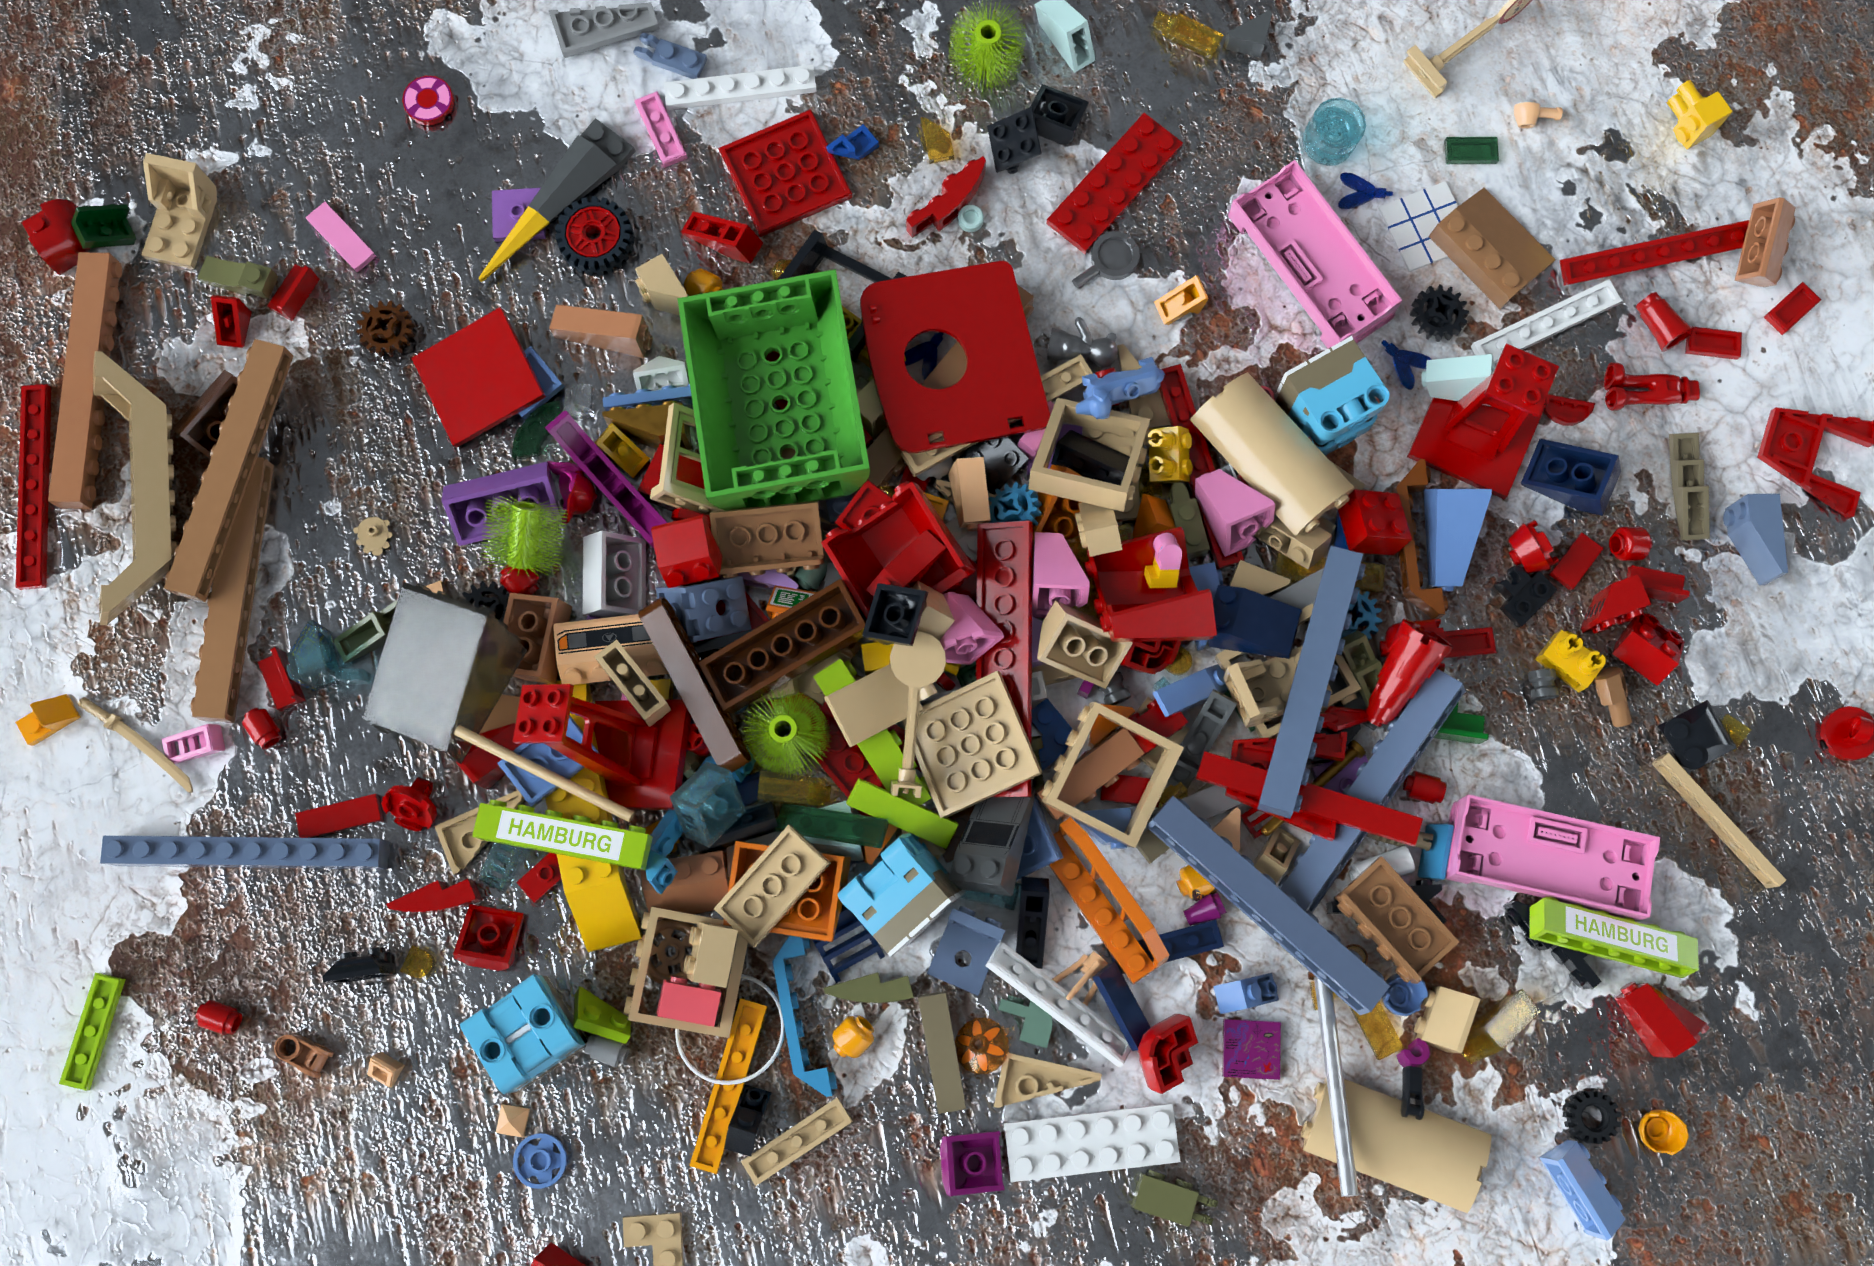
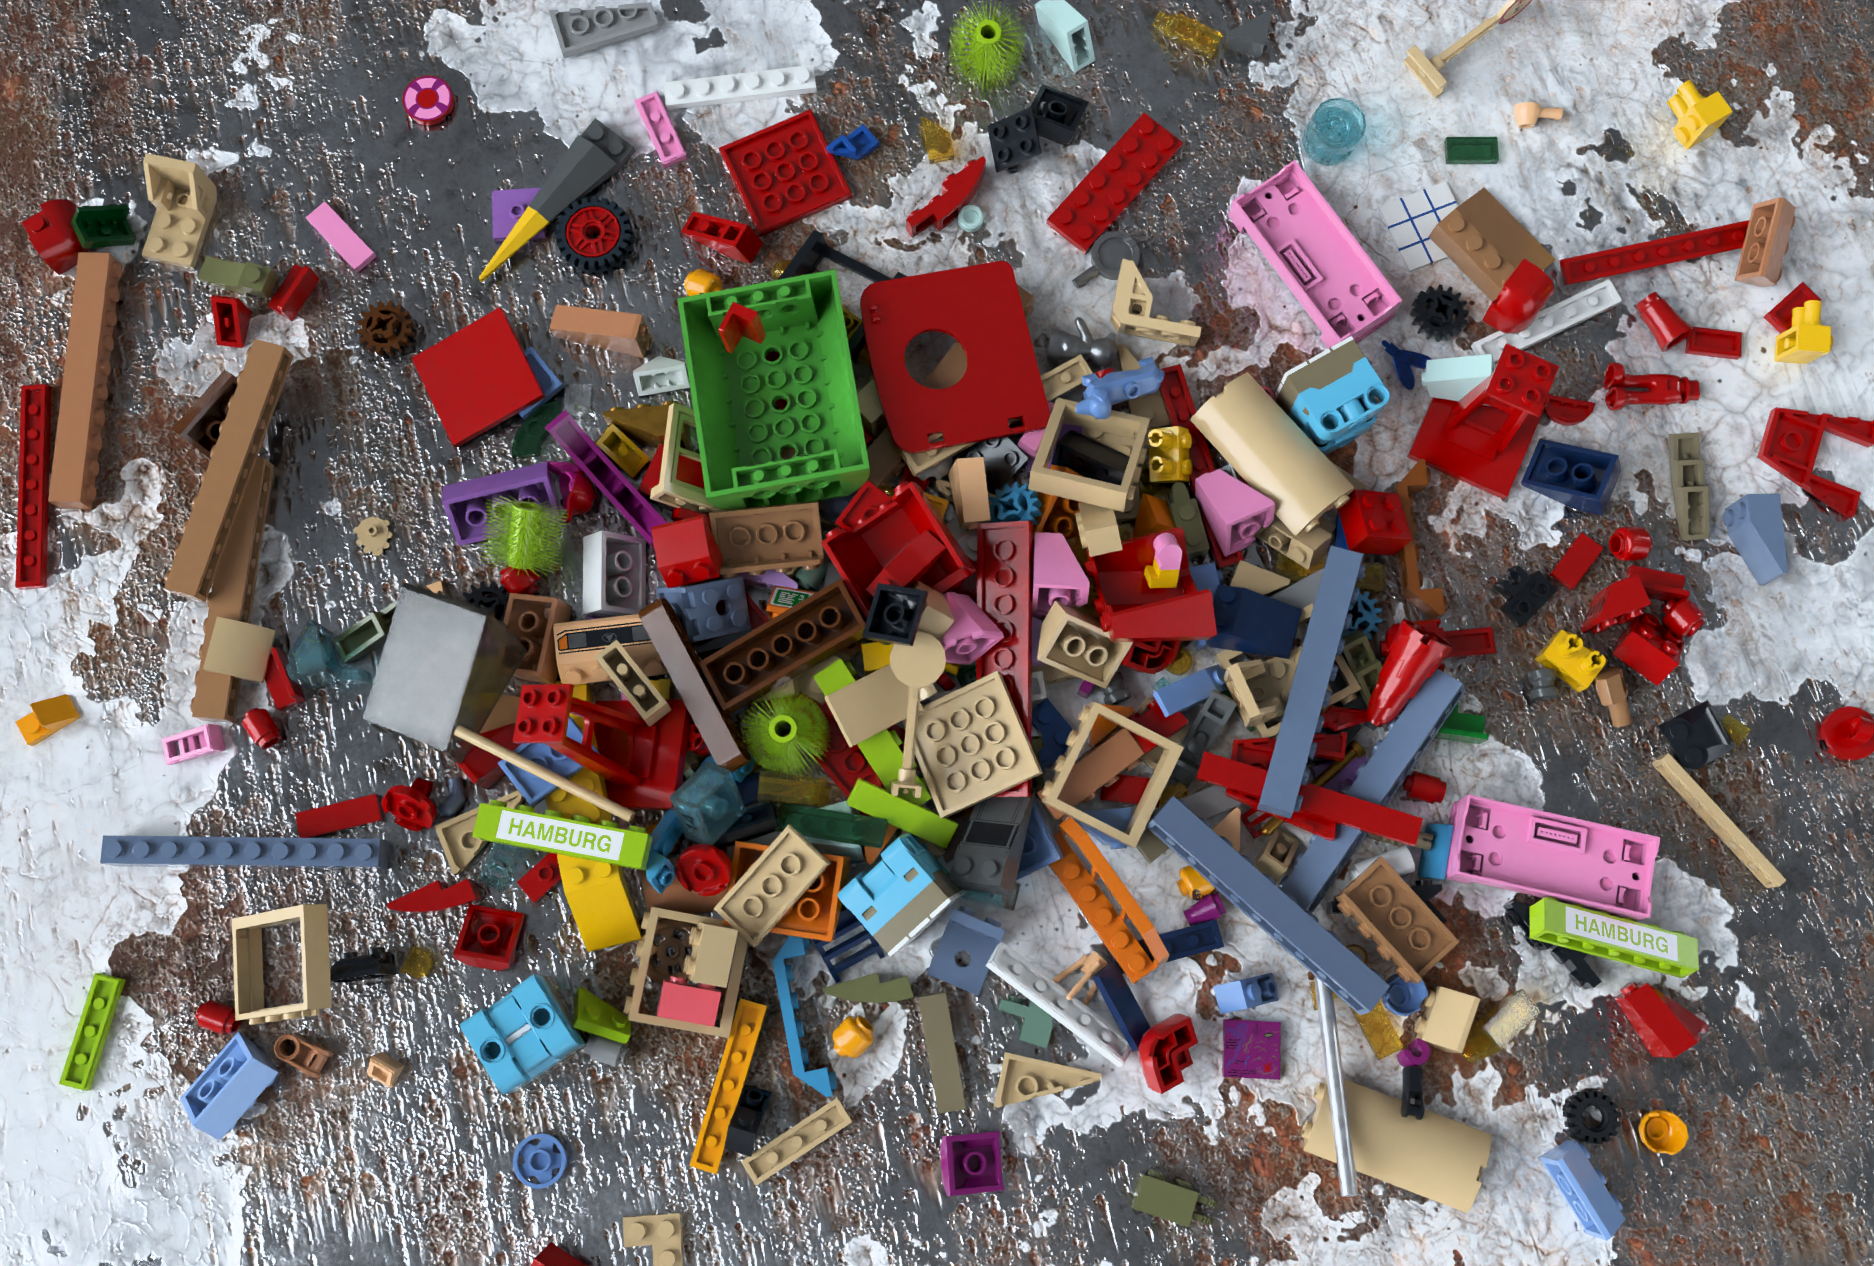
tan sword [78,697,193,793] -> none
tan slope [93,351,177,625] -> none
light nougat slope [496,1104,530,1138] -> none
medium blue plate [603,384,693,411] -> none
sand blue hinge [633,33,707,79] -> none
tan slope [635,254,688,315] -> none
white piece [675,974,785,1085] -> none
clear blue piece [904,332,944,380] -> none
clear orange dish [955,1018,1009,1074] -> none
white plate [1004,1103,1180,1182] -> none
black slope [1016,876,1050,969] -> none
light orange slope [1154,275,1209,325] -> none
clear blue piece [1338,172,1393,209] -> none
medium blue slope [1424,489,1492,591] -> none
red cone [1507,520,1559,573] -> none
none -> light blue slope [180,1031,279,1141]
none -> tan slope [203,617,277,683]
none -> tan window [232,904,332,1025]
none -> sand blue arm [438,777,466,817]
none -> red tile [675,843,733,897]
none -> red panel [718,302,766,353]
none -> tan bracket [1110,259,1202,347]
none -> red brick [1482,258,1554,334]
none -> red head [1662,598,1706,637]
none -> yellow brick [1775,300,1833,364]

